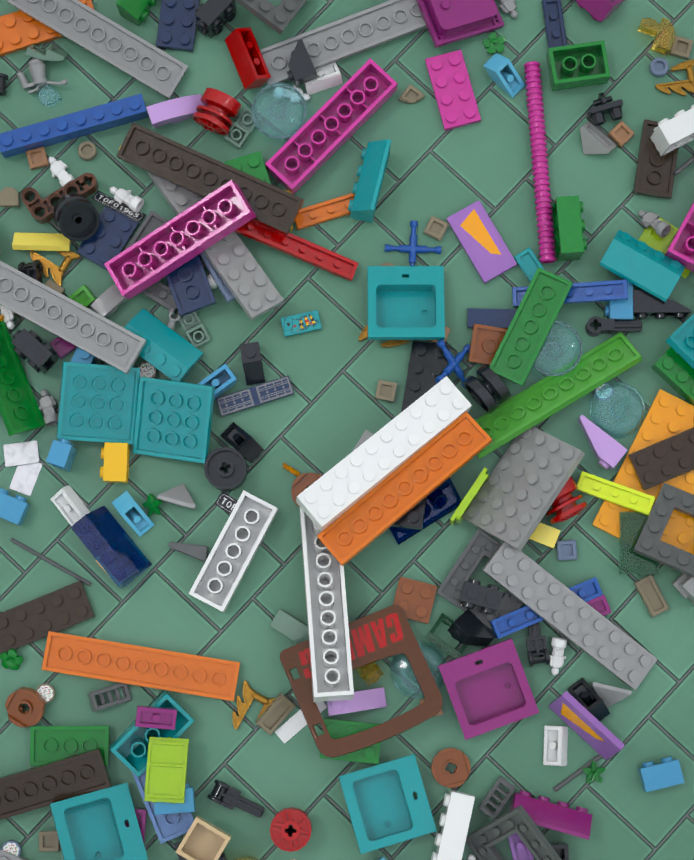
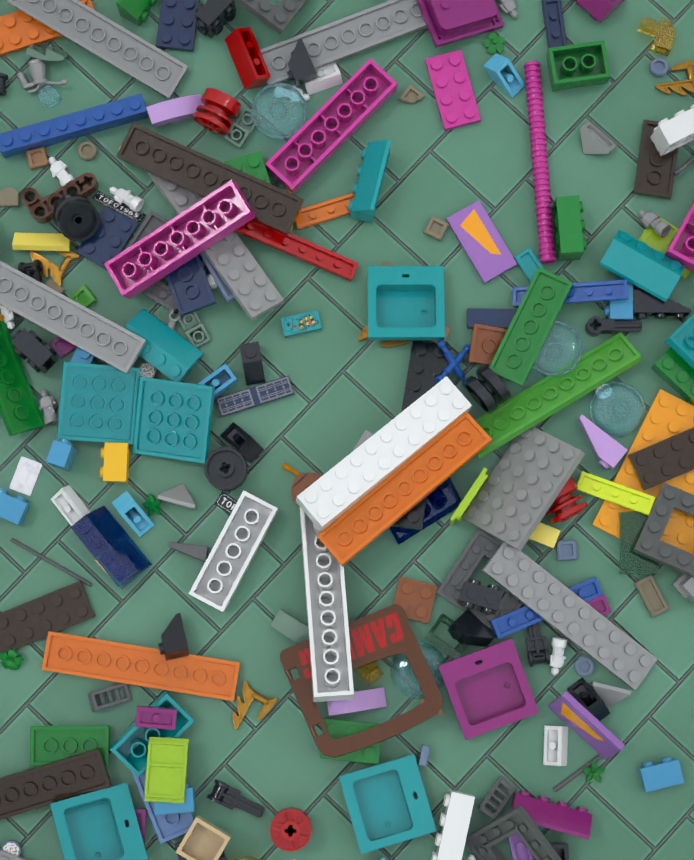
flat silver sticker [3,440,39,467] -> none
dark orange plate [5,687,46,727] -> none
tile [36,684,56,703] -> none
dark tan tile [39,831,60,852] -> none
light grey slope [90,284,128,318] -> none
dark tan tile [255,692,296,735] -> none
white sticker [275,702,327,744] -> none
dark tan tile [375,380,397,403] -> none
blue piece [385,221,441,266] -> none
dark orange plate [431,748,471,788] -> none
black hips [587,93,623,126] -> none
medium nougat tile [608,121,635,148] -> none
dark tan tile [670,36,693,60] -> none
none -> black slope [158,613,189,661]
none -> sand blue tile [418,745,430,766]
none -> sand blue tile [574,657,594,676]

